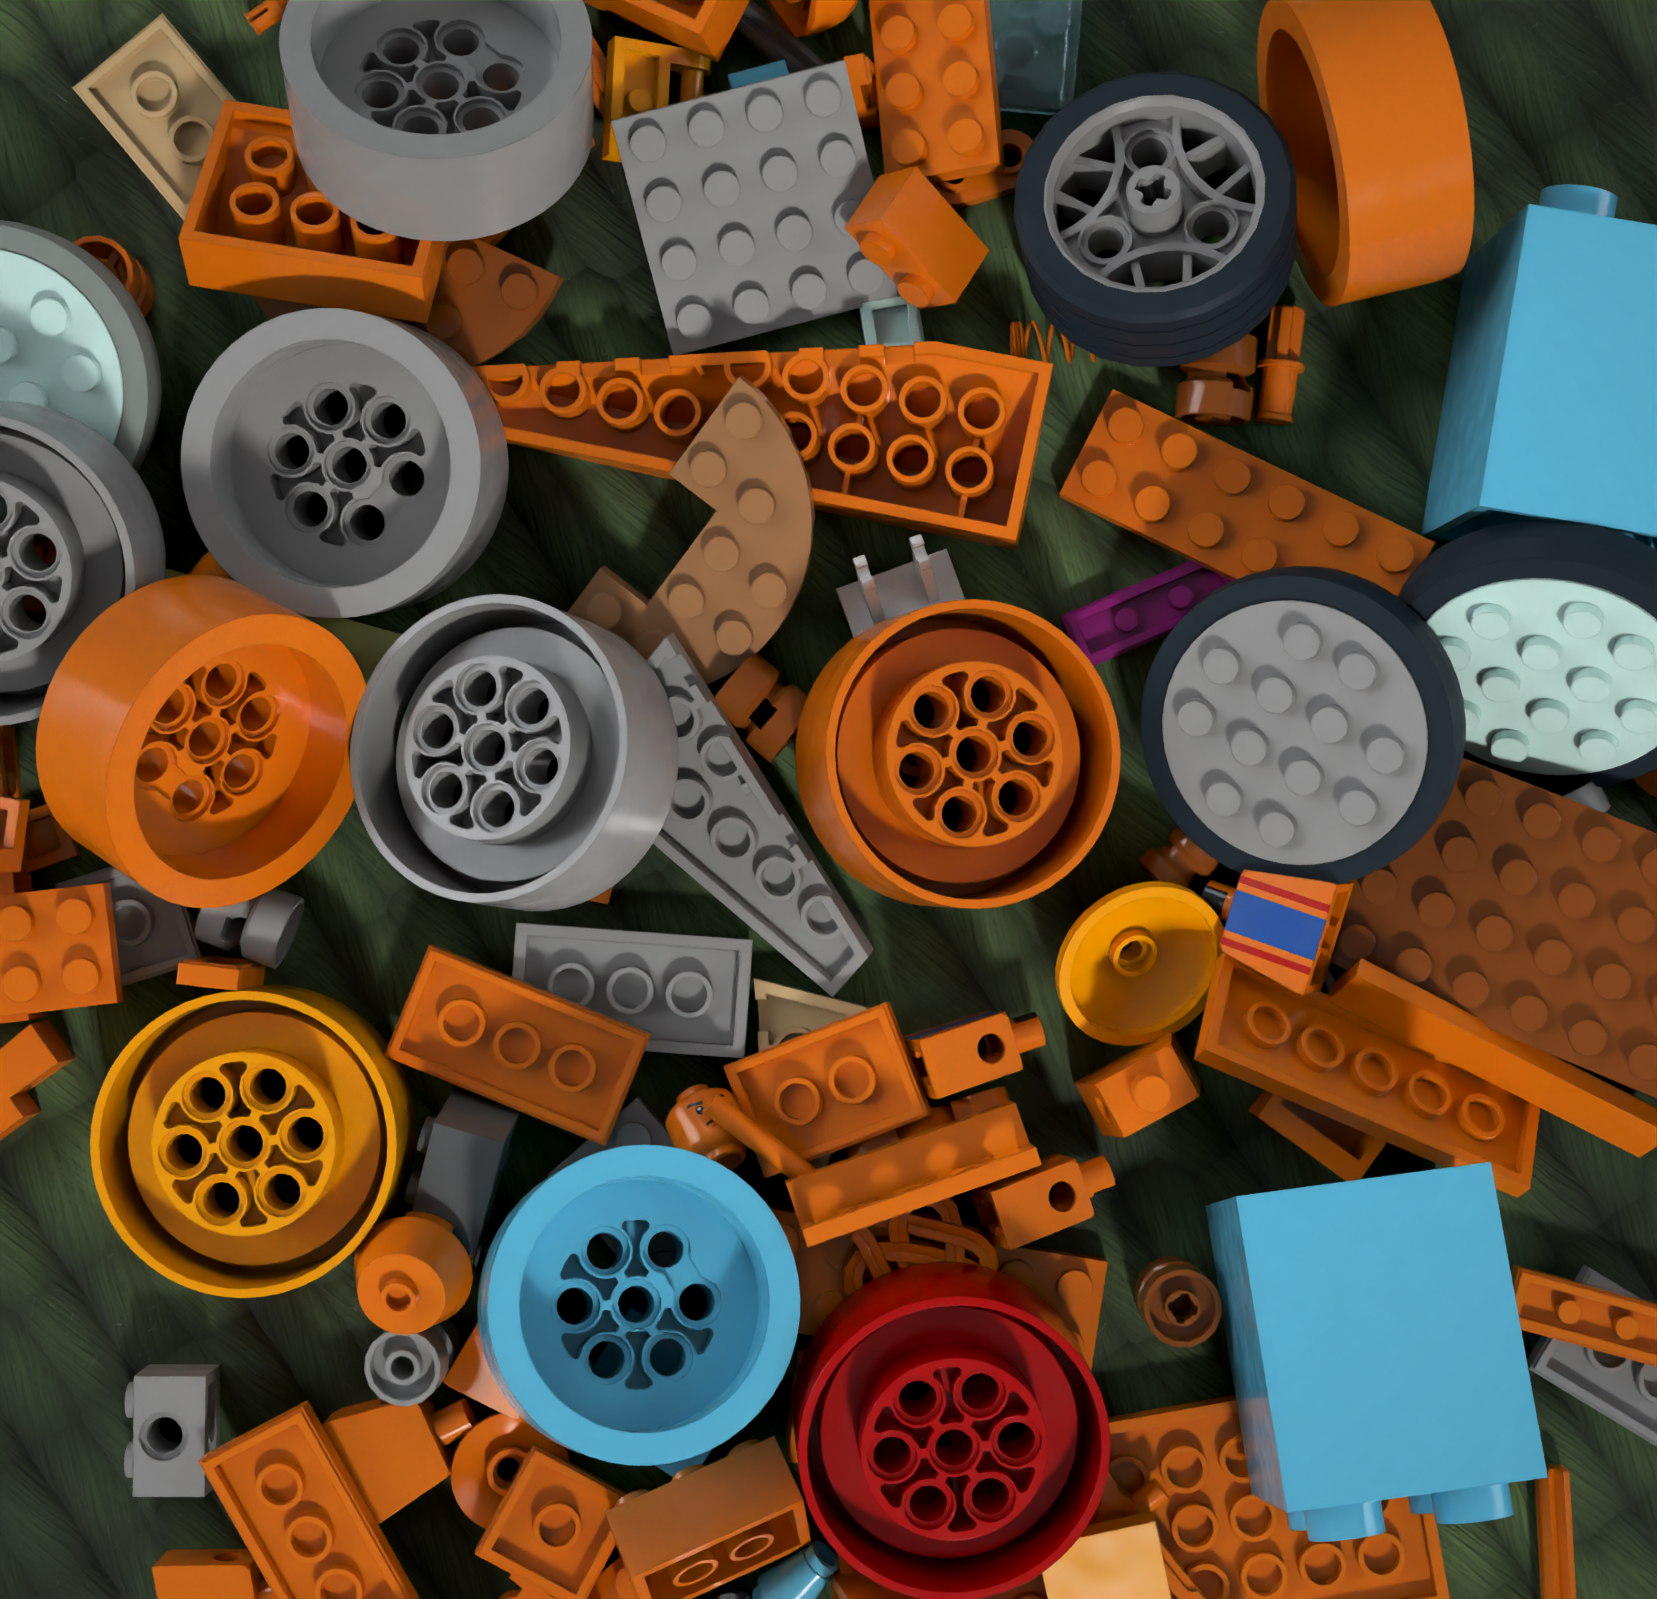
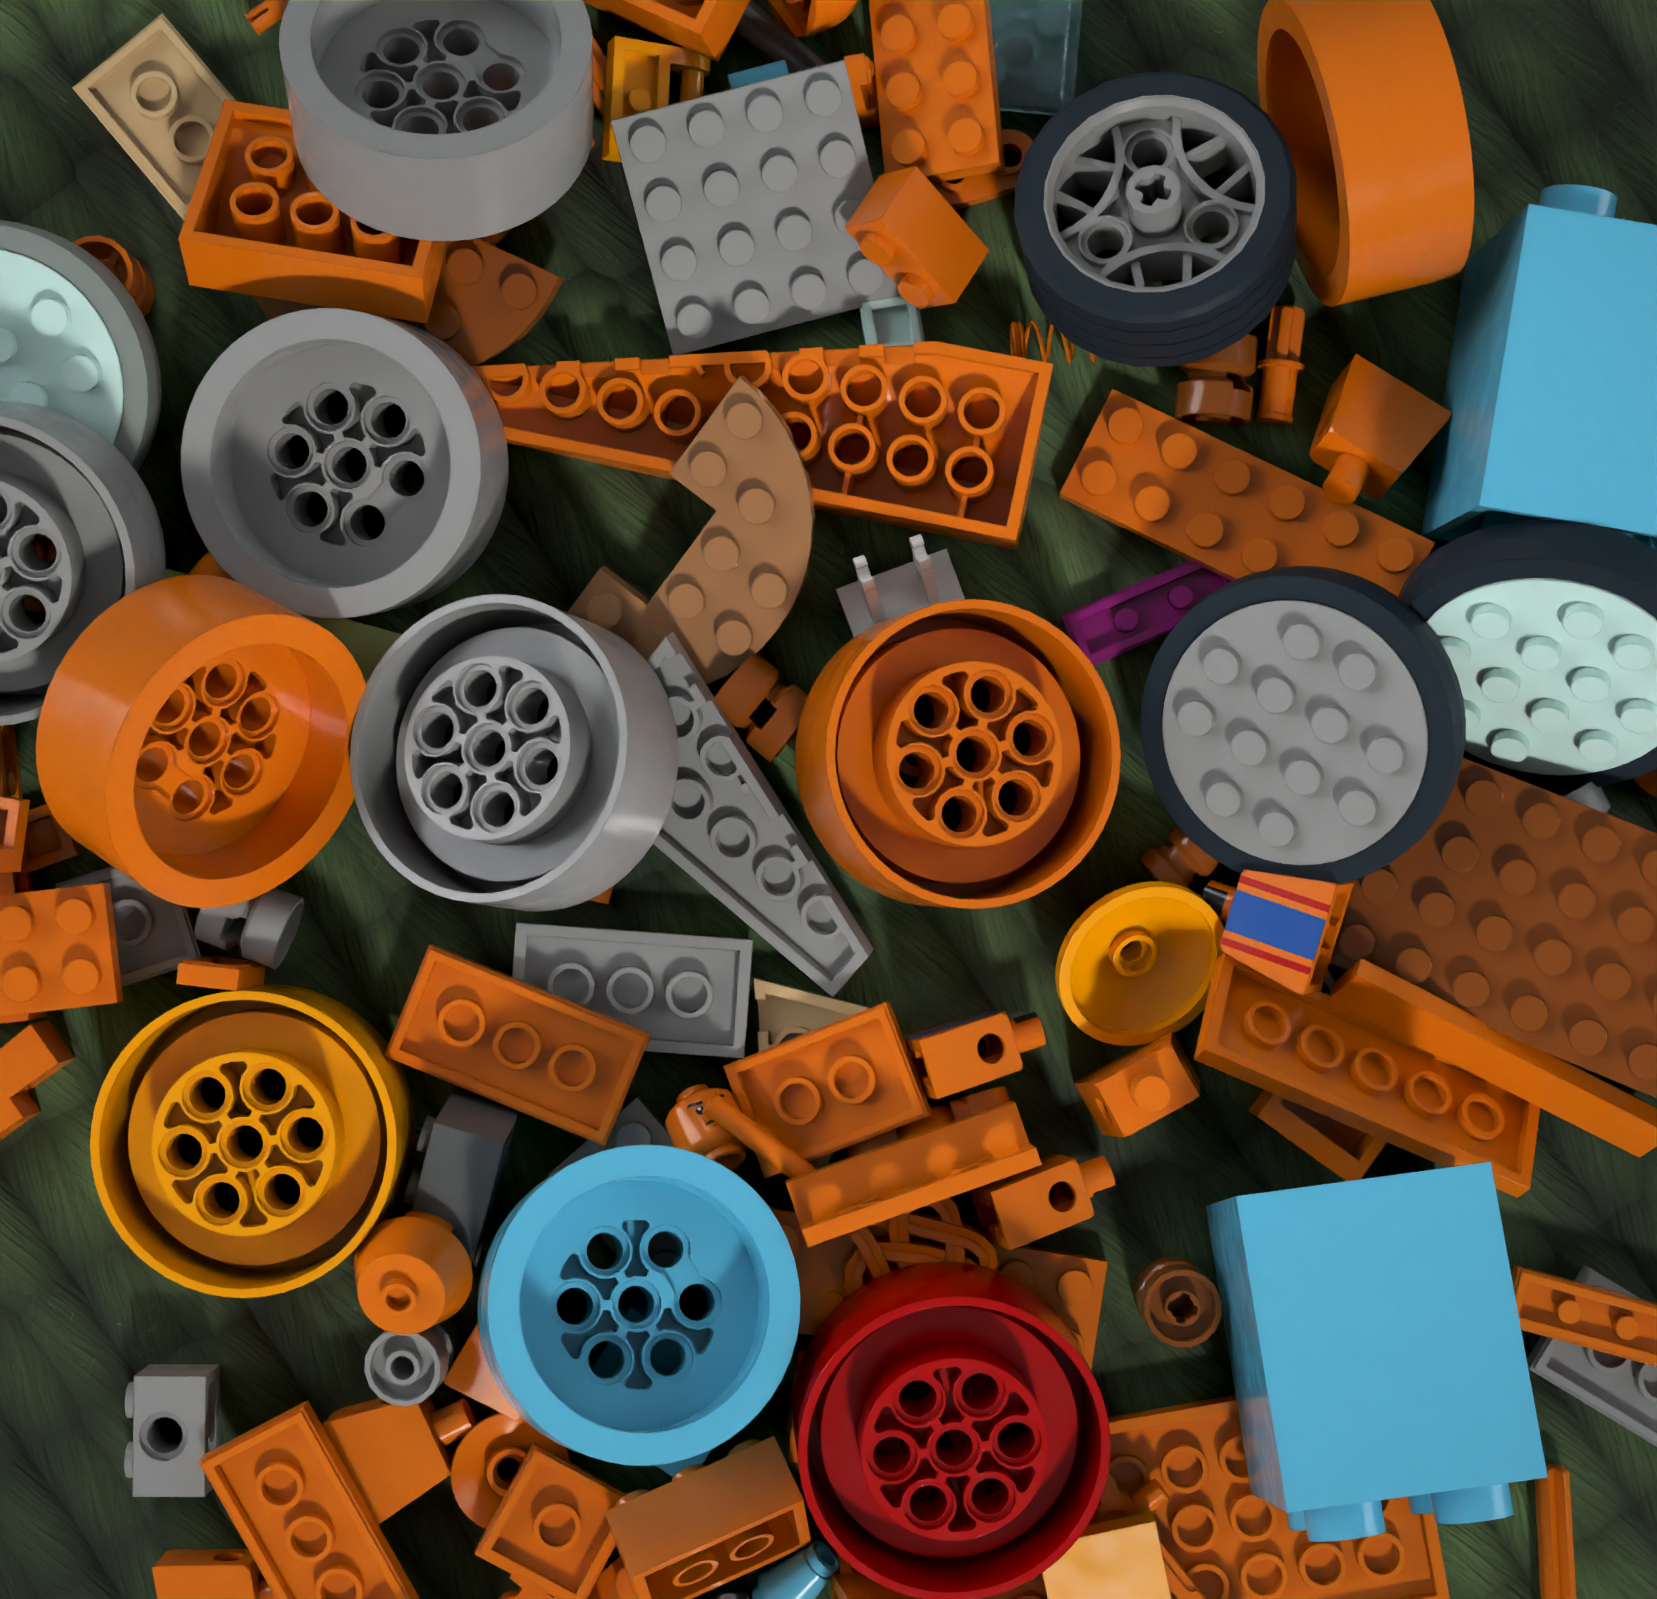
none -> orange torso [1309,354,1452,504]

